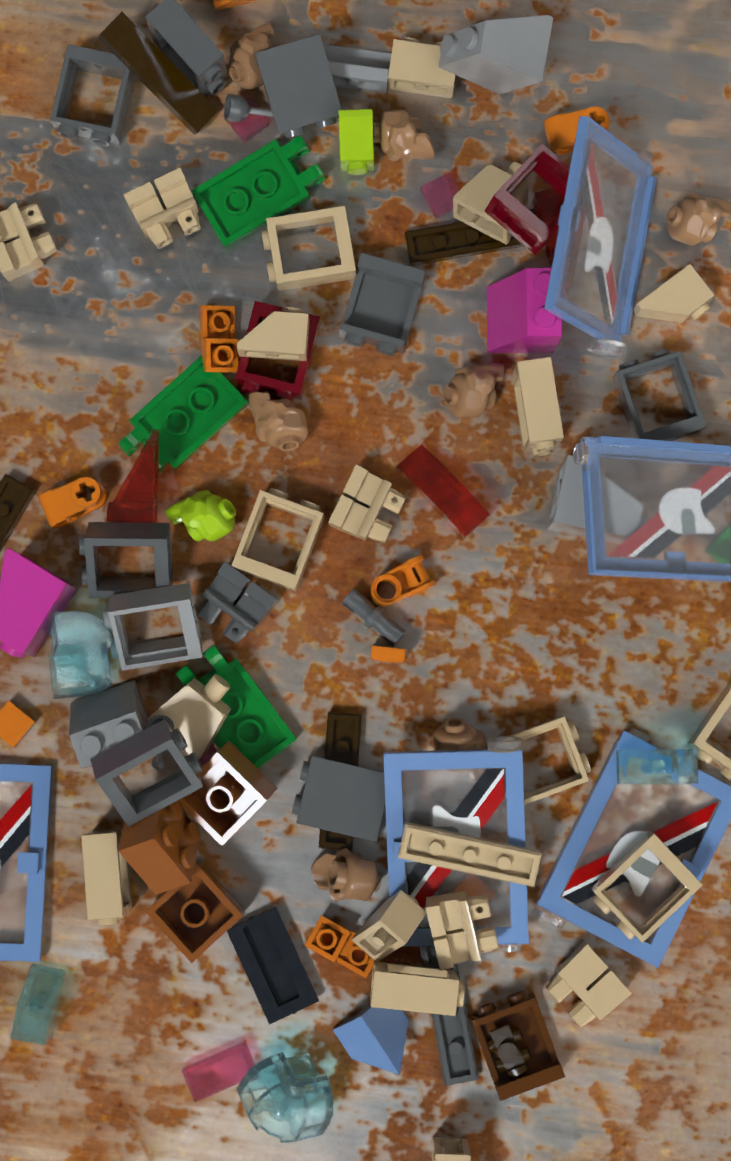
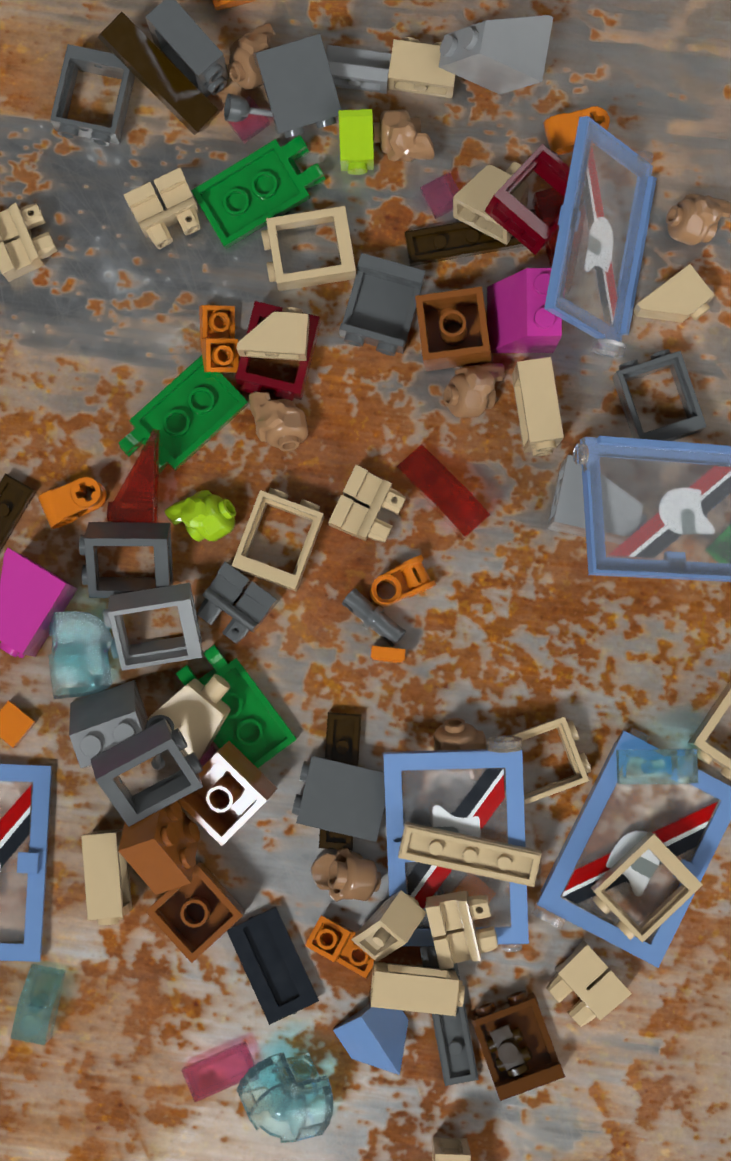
none -> dark orange brick [415,286,492,371]

